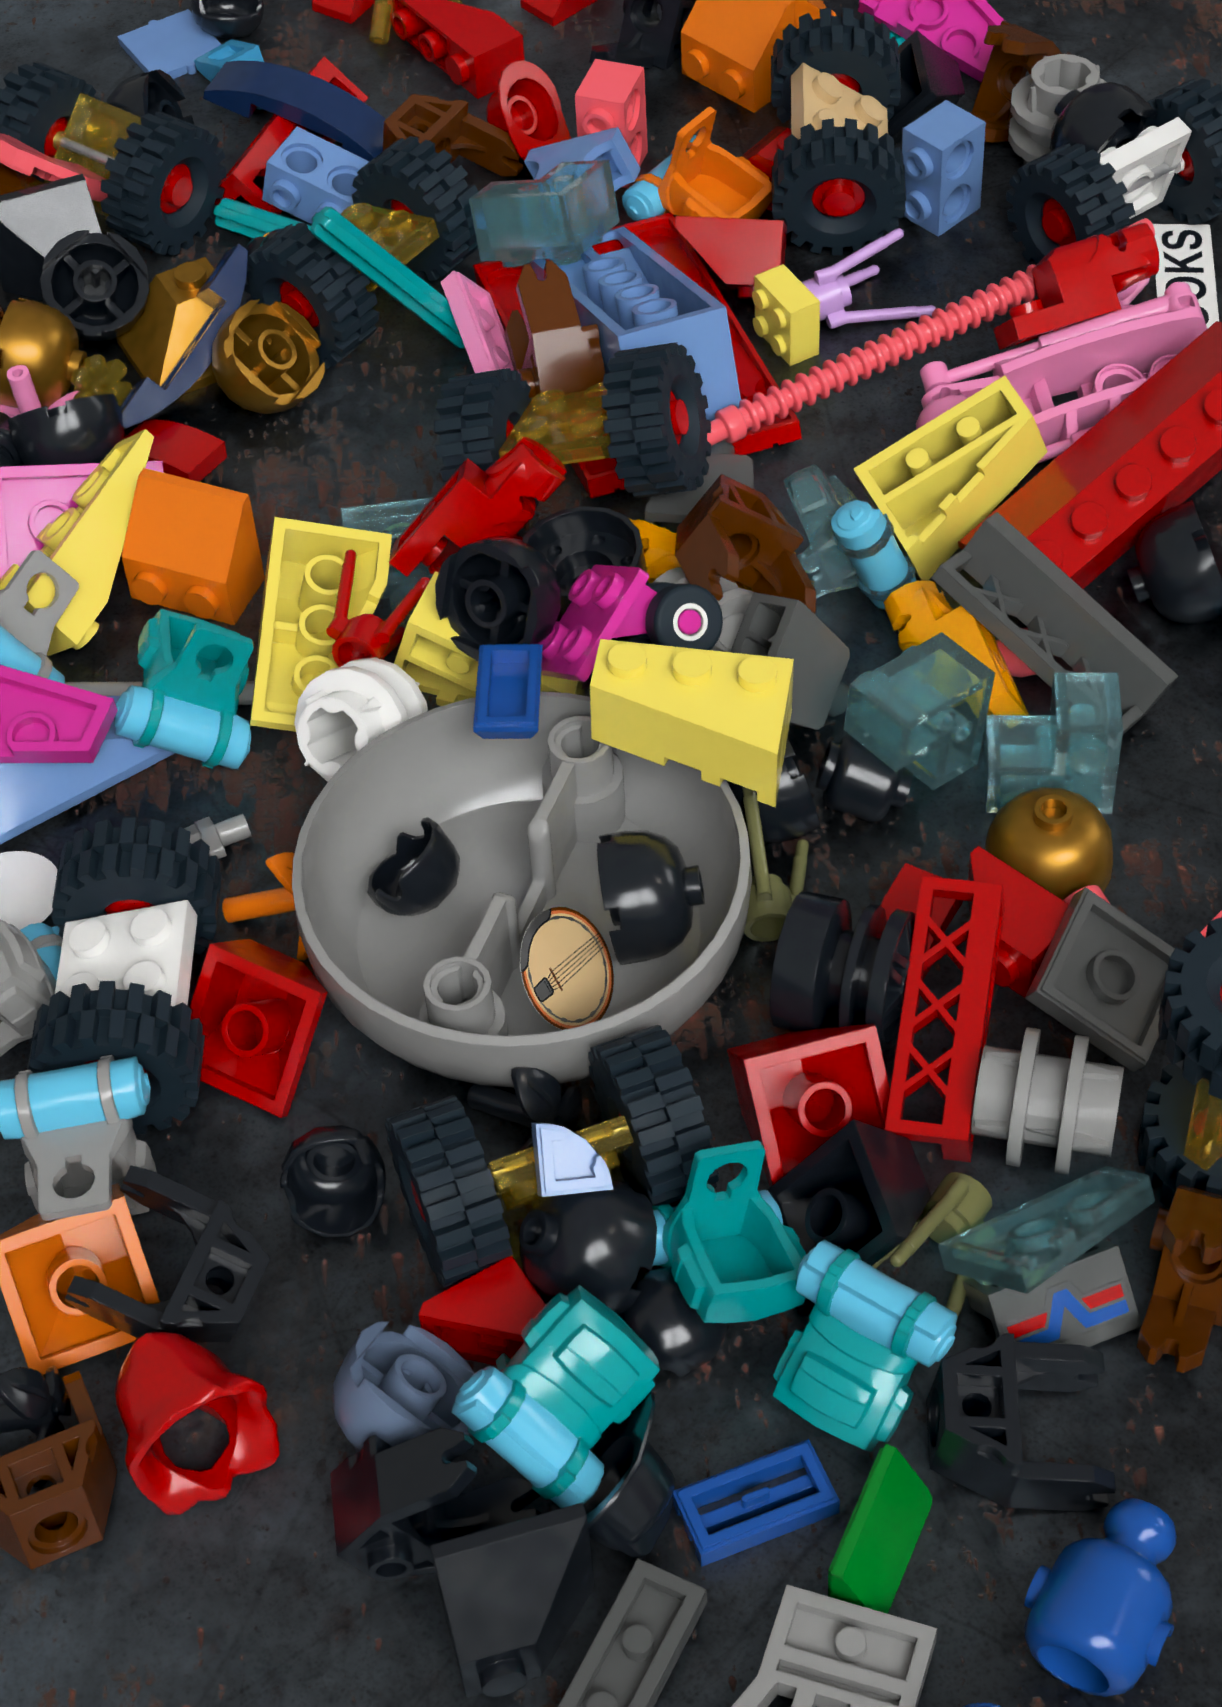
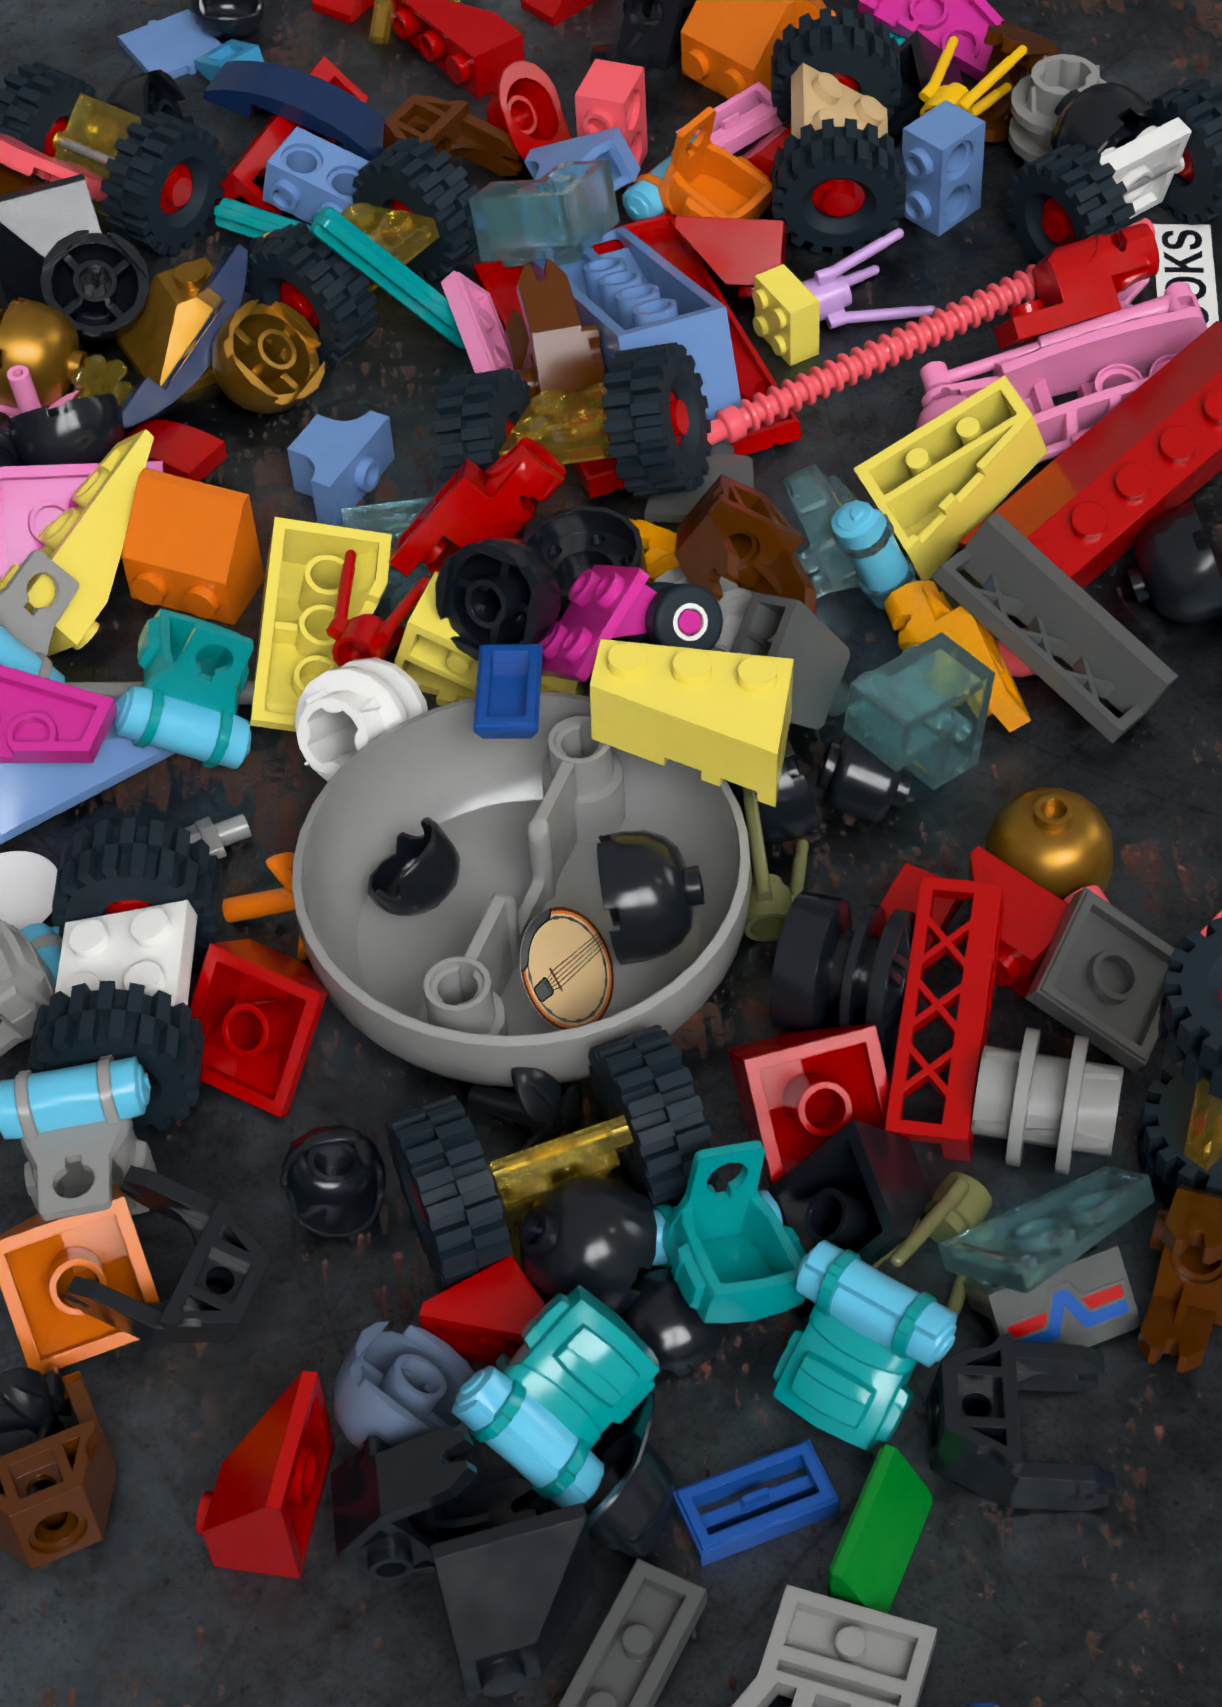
red piece [115,1332,280,1515] -> none
tile [531,1123,613,1197] -> none
clear light blue brick [983,672,1123,814] -> none
blue piece [1024,1498,1177,1697] -> none
none -> red slope [196,1370,336,1579]
none -> medium blue brick [287,410,395,526]
none -> bright pink tile [676,82,789,155]
none -> yellow plant [919,36,1028,117]

